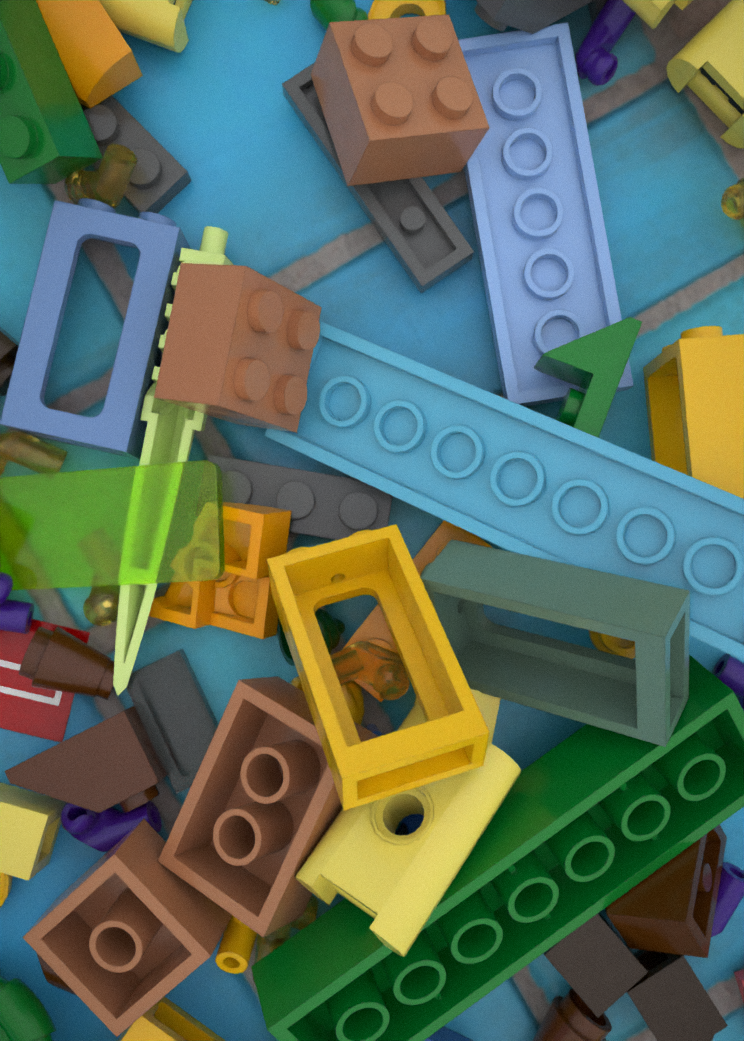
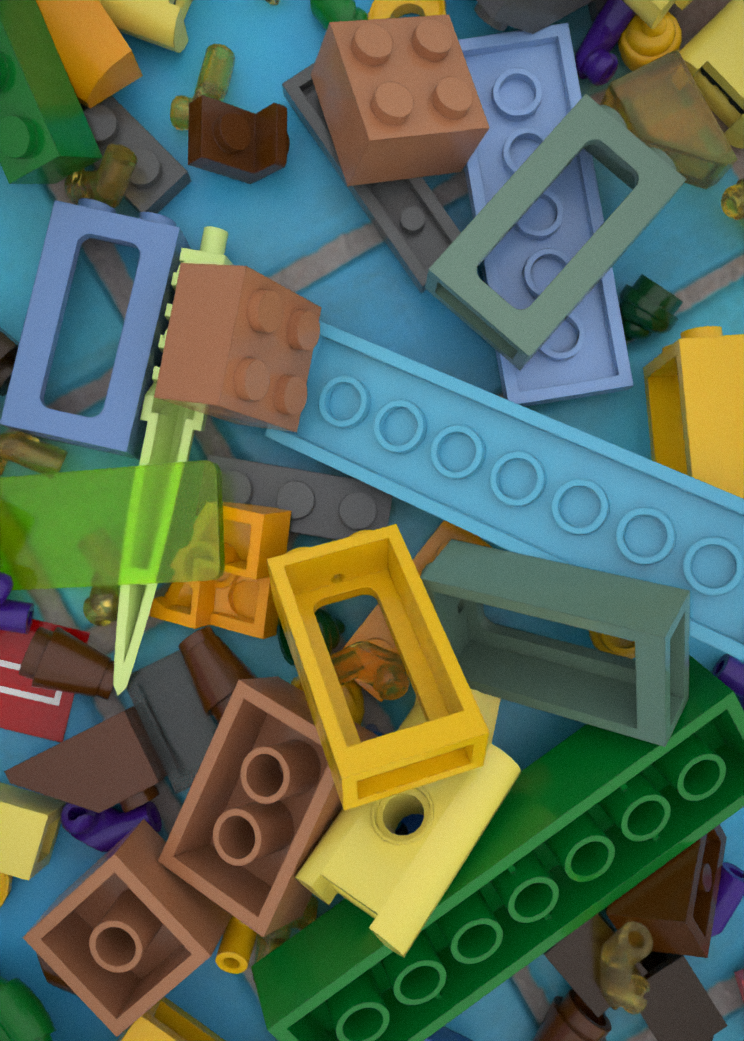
green slope [534,317,642,438] -> none
none -> clear yellow arm [170,44,235,131]
none -> reddish brown cone [178,626,258,724]
none -> reddish brown bracket [188,95,290,184]
none -> sand green piece [425,94,687,370]
none -> clear yellow slope [600,49,738,189]
none -> clear yellow arm [600,921,653,1015]
none -> yellow plate [618,11,682,74]
none -> dark green plate [619,274,683,342]

